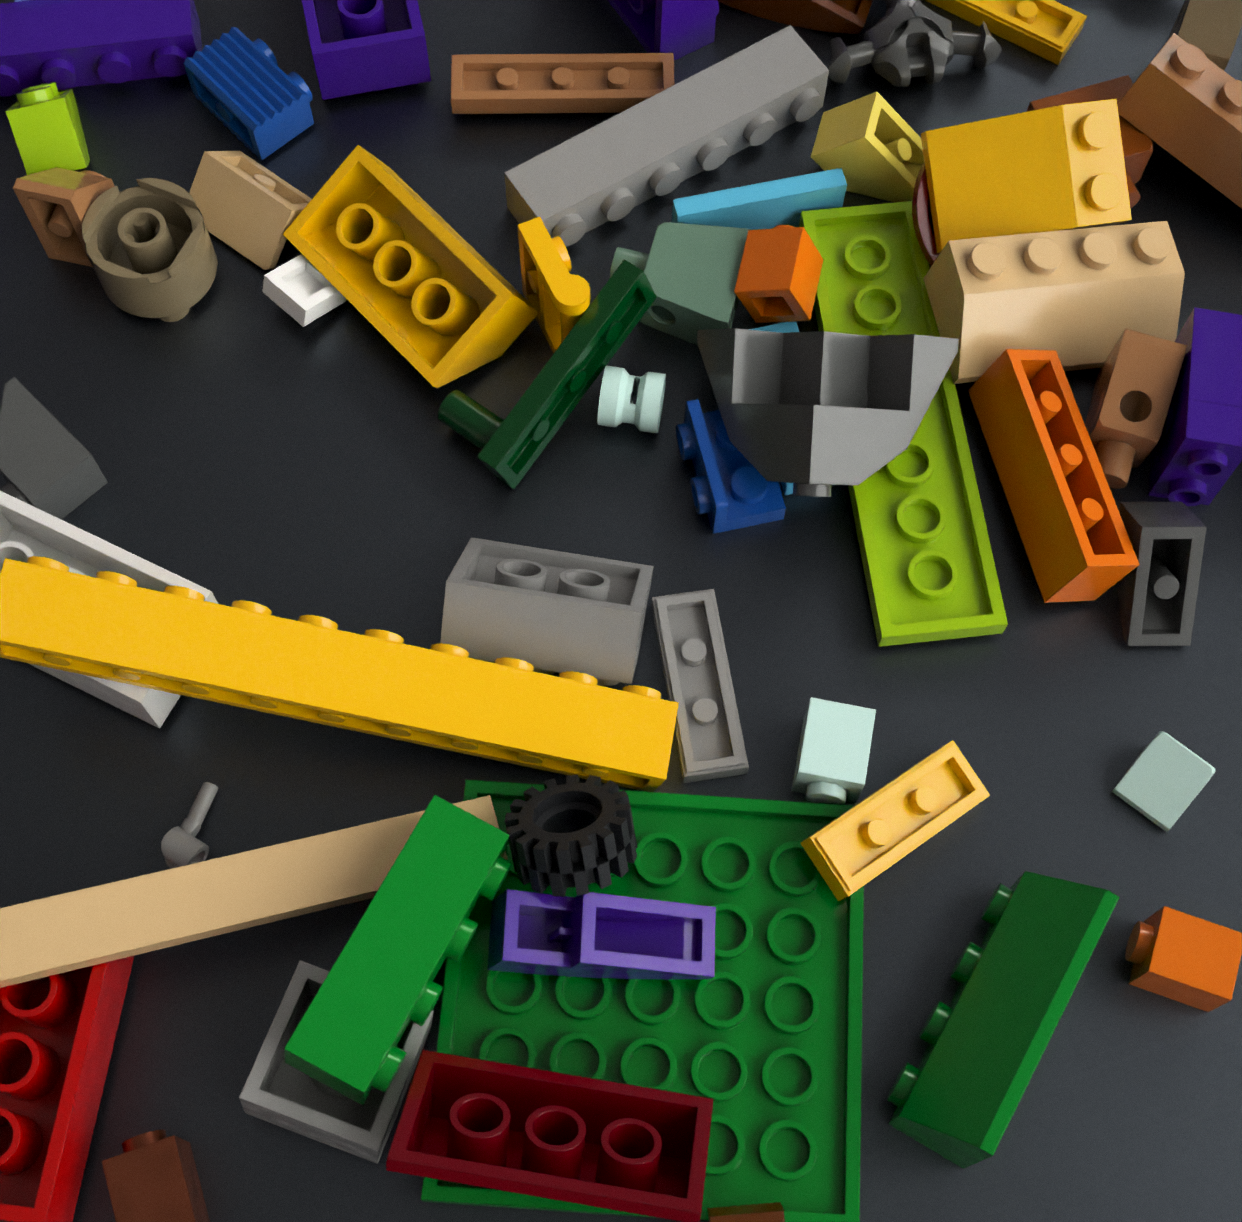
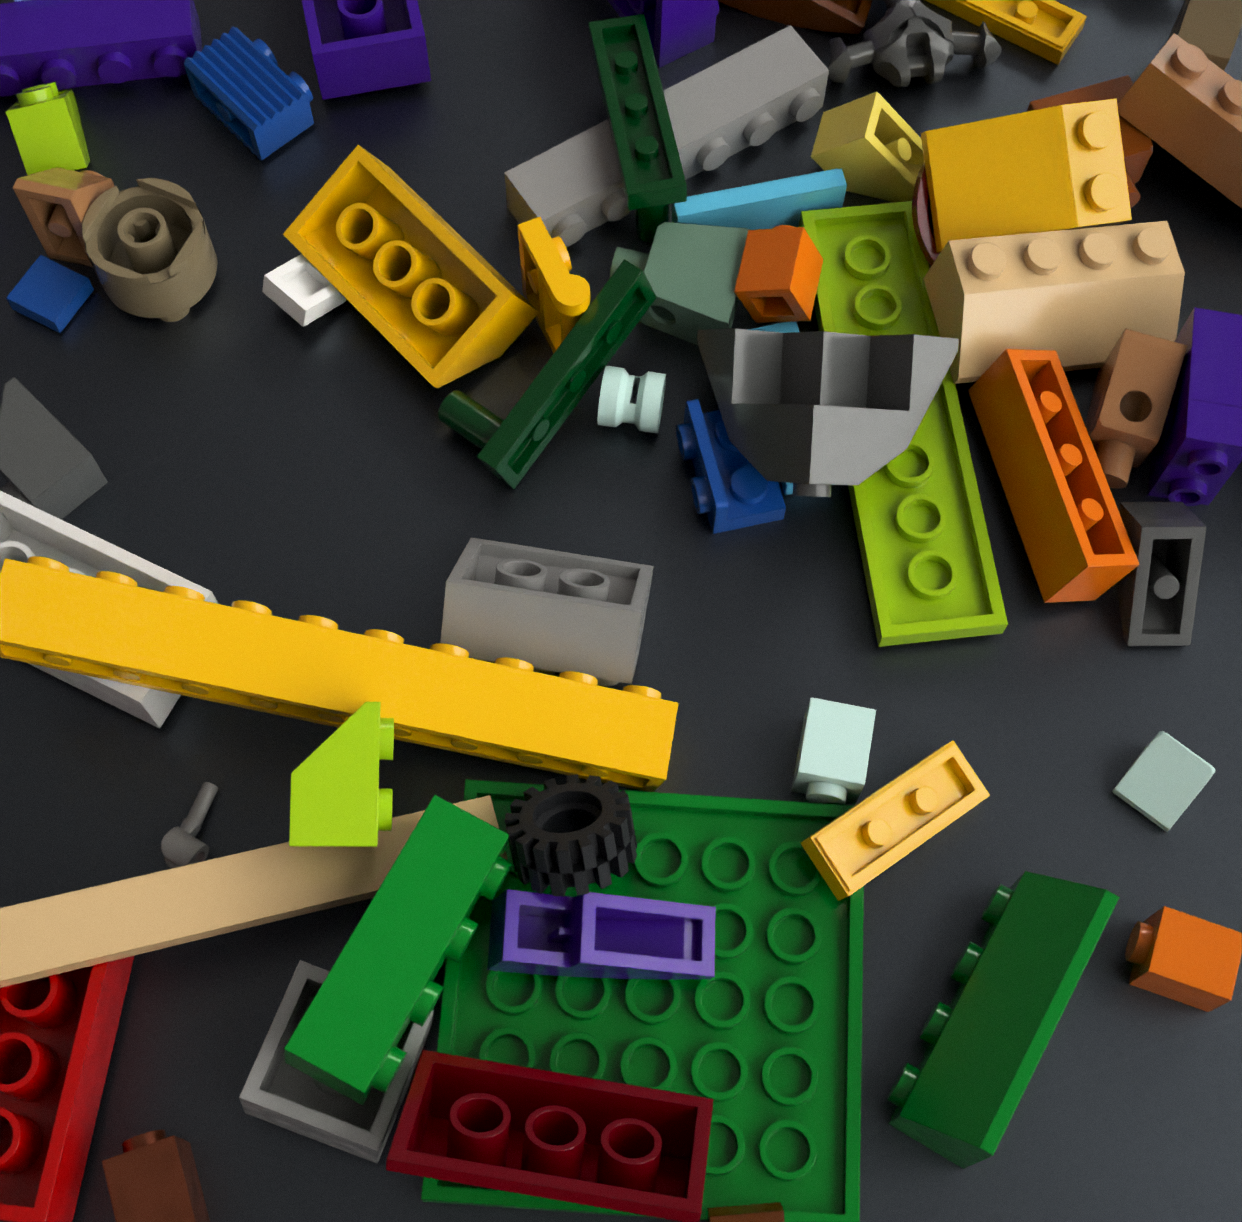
tan panel [189,150,312,270] -> none
medium nougat plate [451,53,675,114] -> none
light grey tile [651,589,749,784] -> none
none -> blue tile [6,255,94,333]
none -> lime slope [289,702,394,847]
none -> dark green piece [588,14,687,243]

